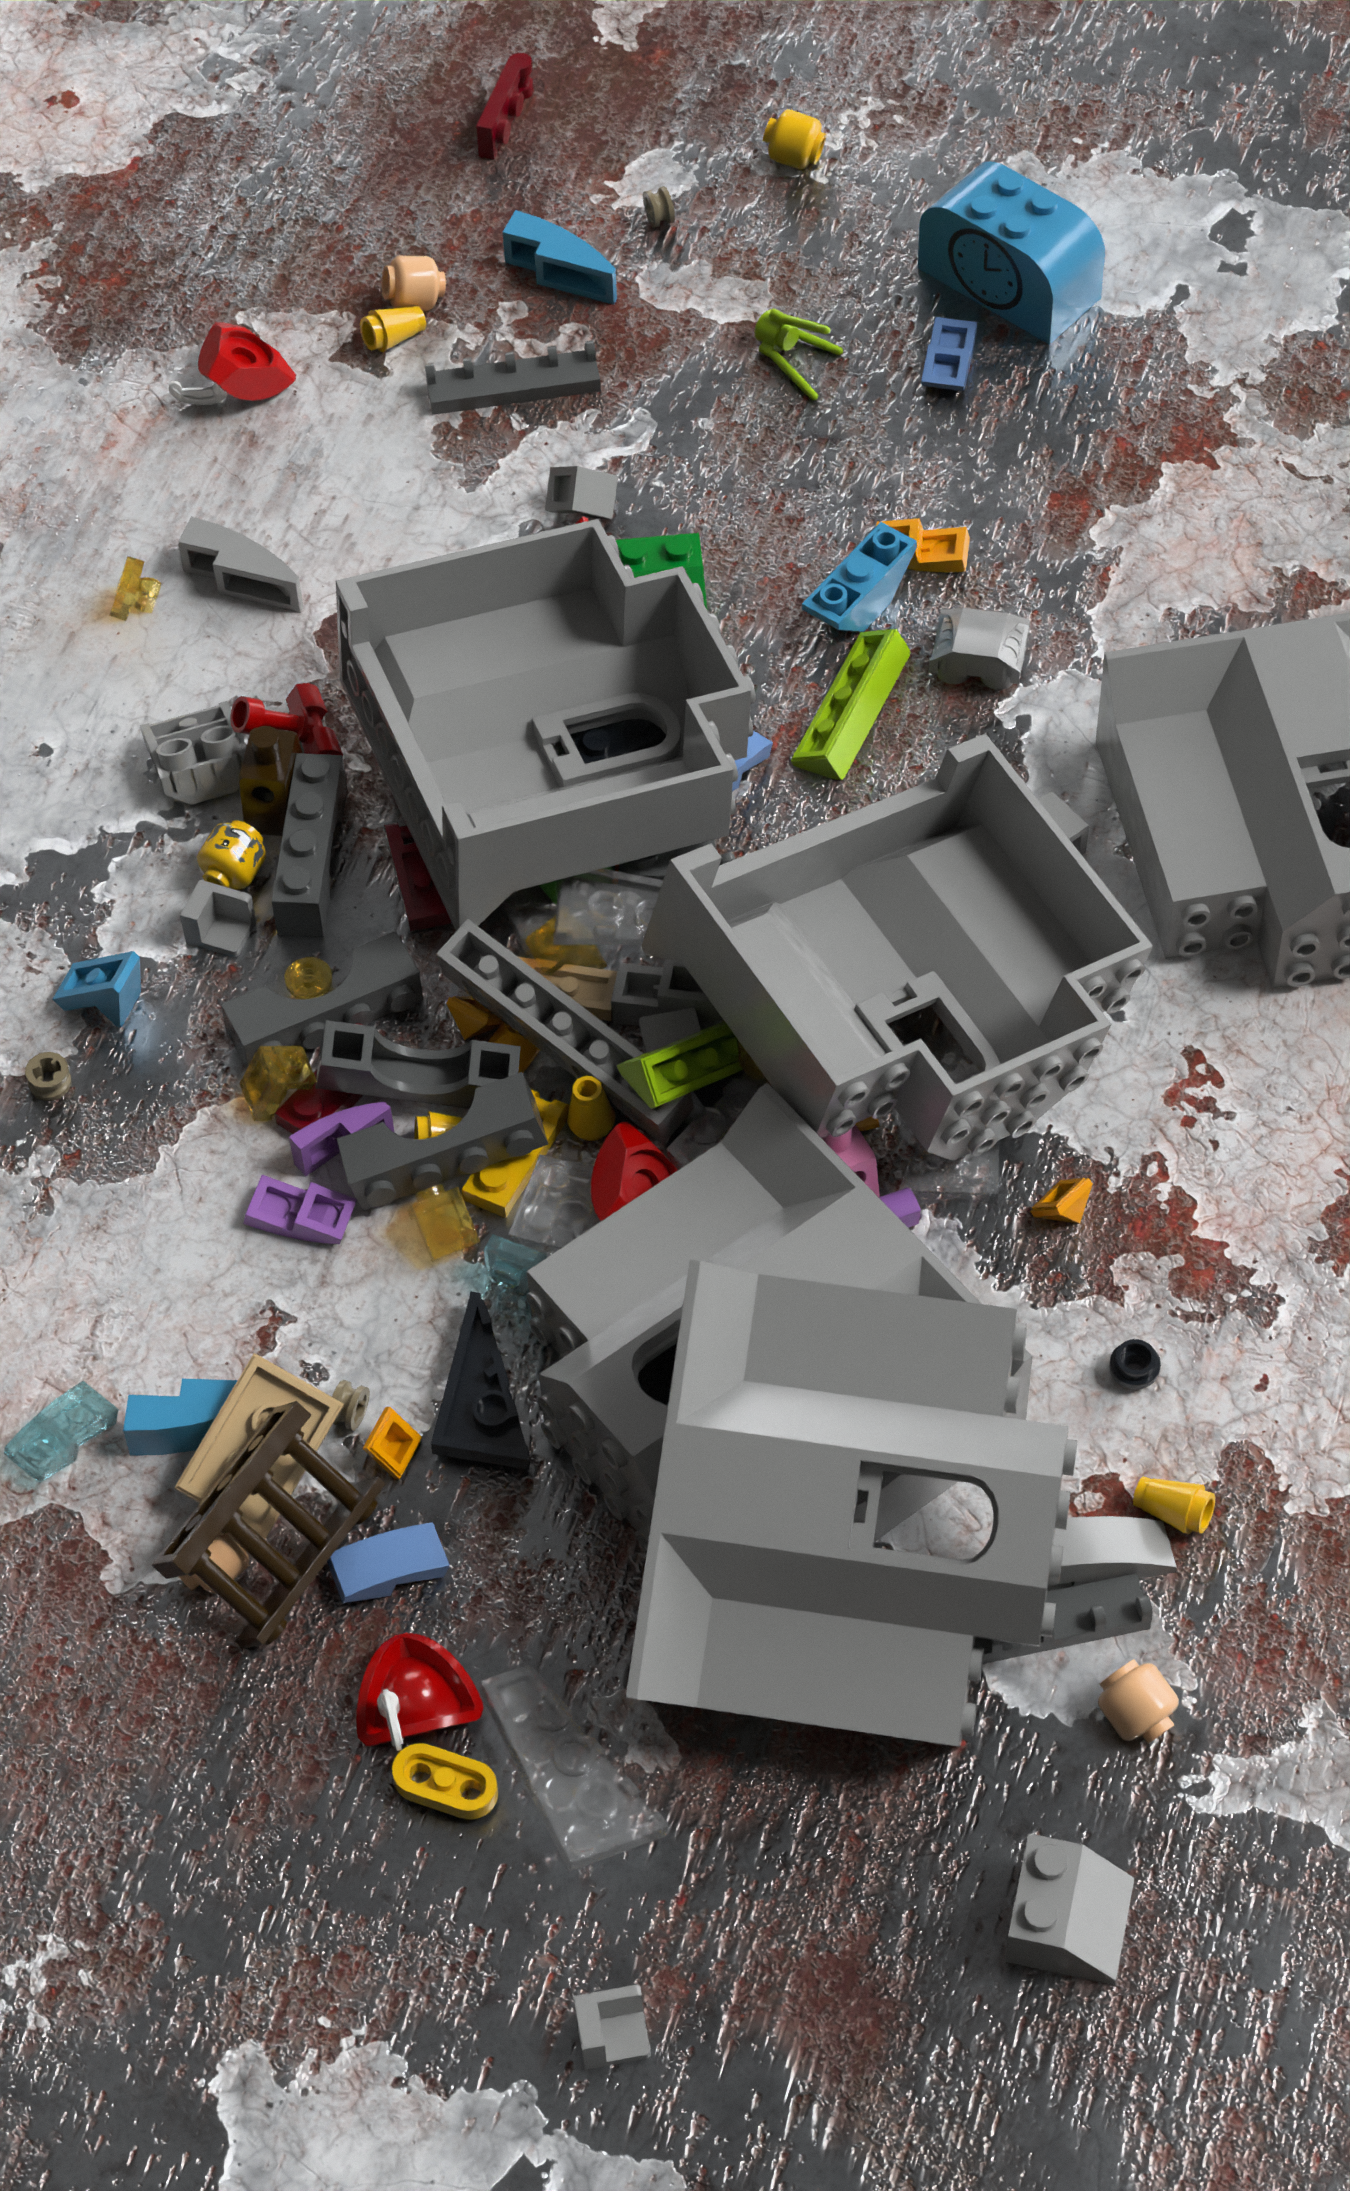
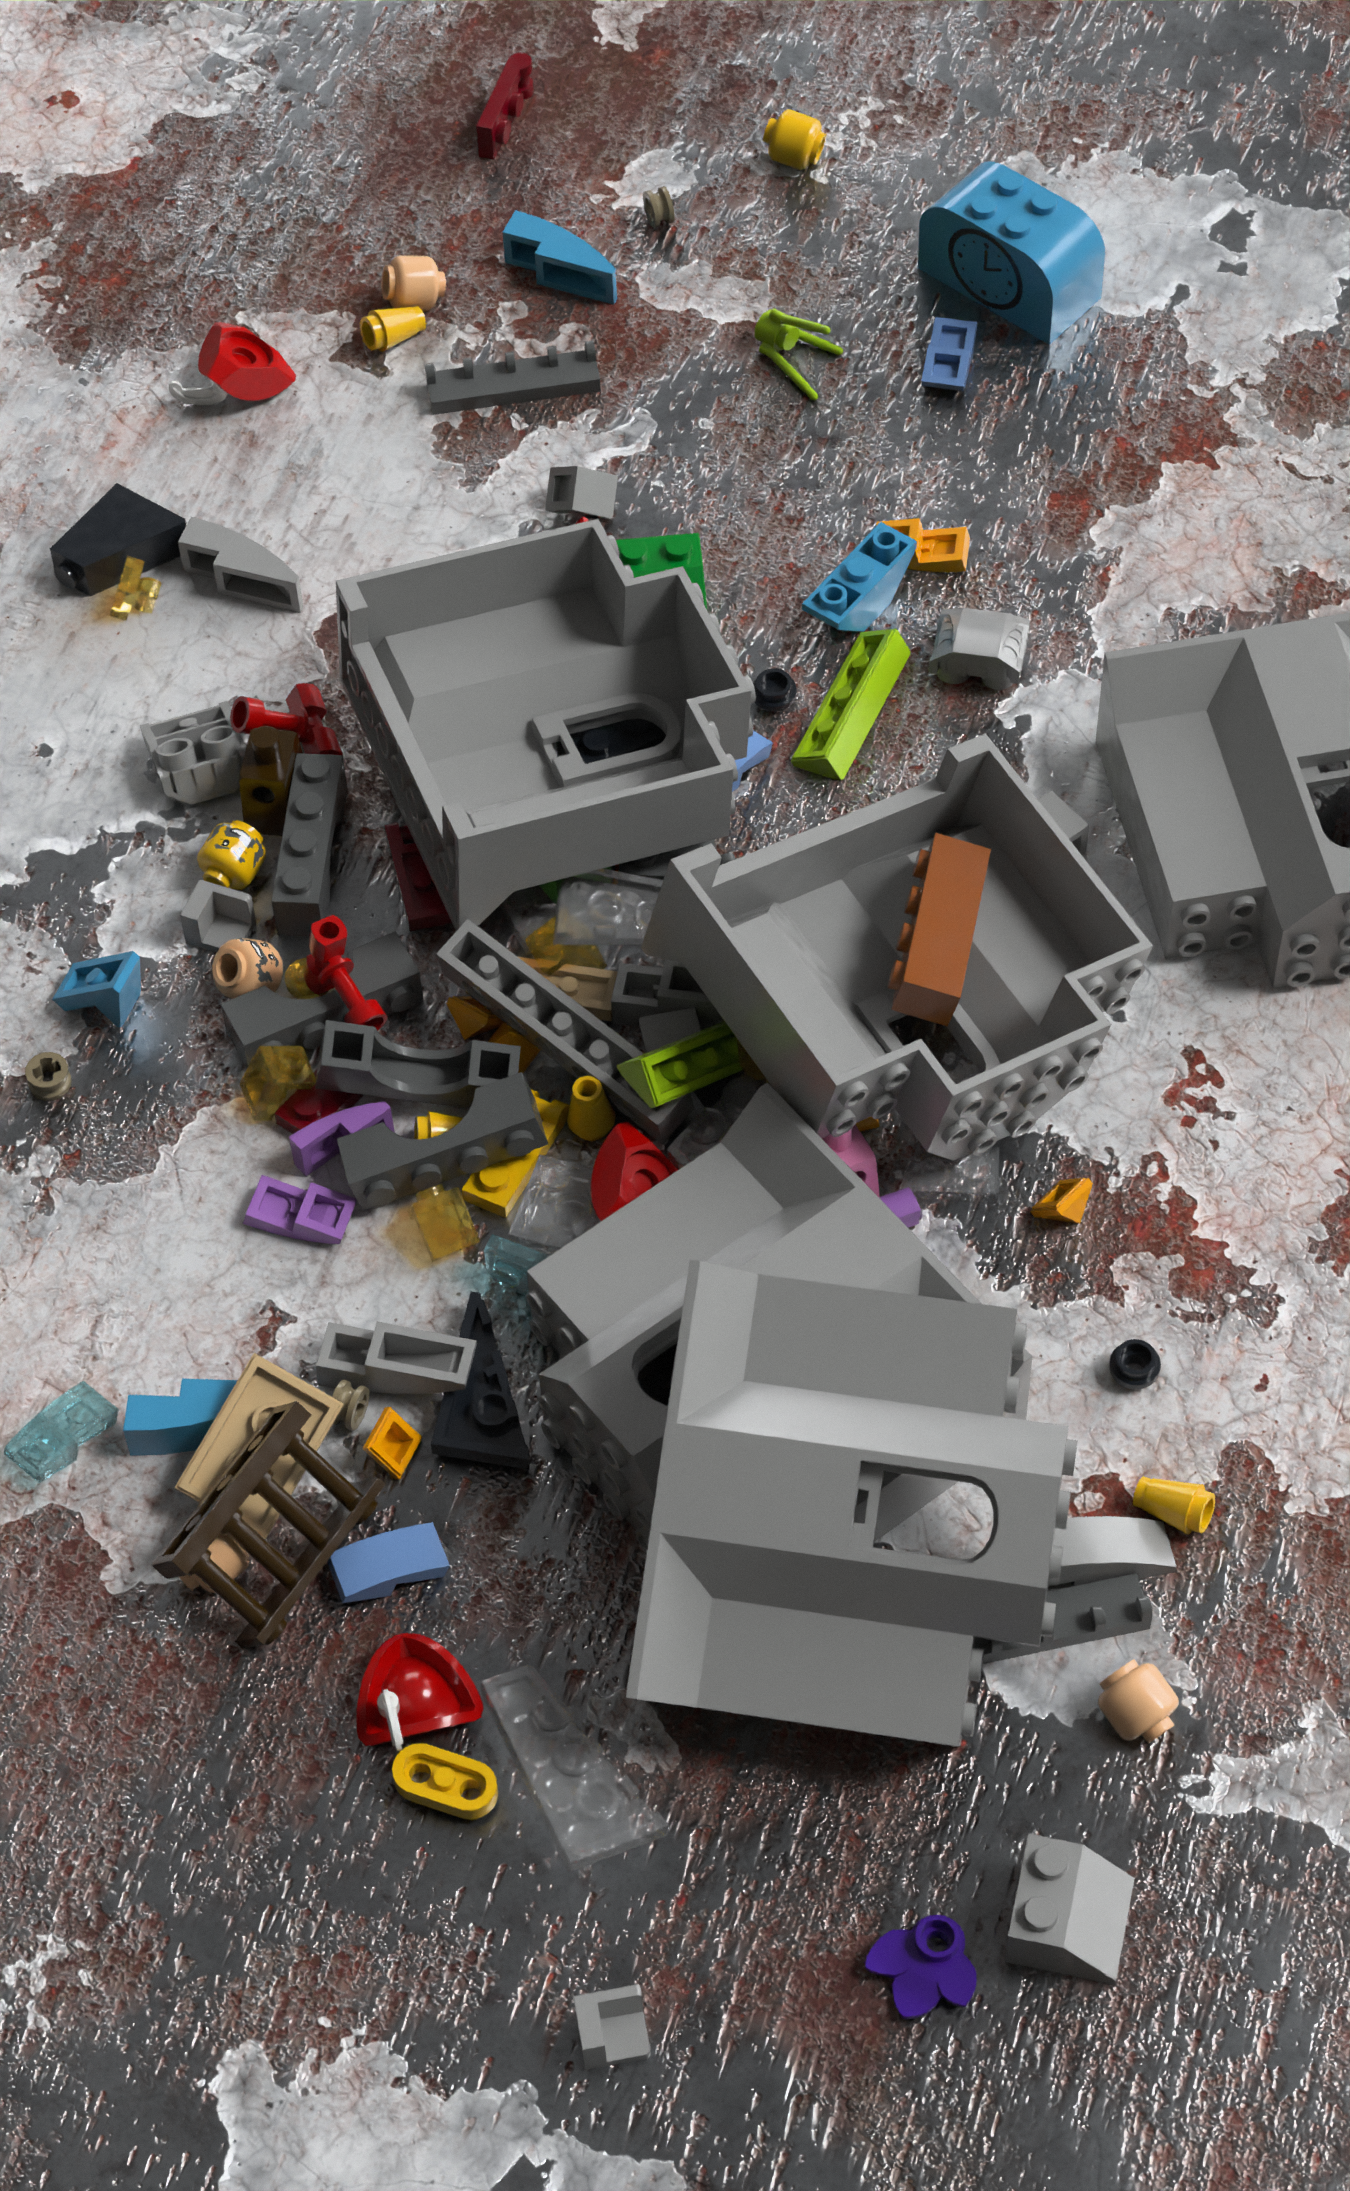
none -> black slope [50,483,186,597]
none -> light nougat head [212,938,283,999]
none -> red bar [304,914,388,1031]
none -> light grey slope [316,1321,477,1394]
none -> black plate [753,668,797,711]
none -> dark purple plate [865,1915,977,2019]
none -> dark orange brick [887,833,991,1026]

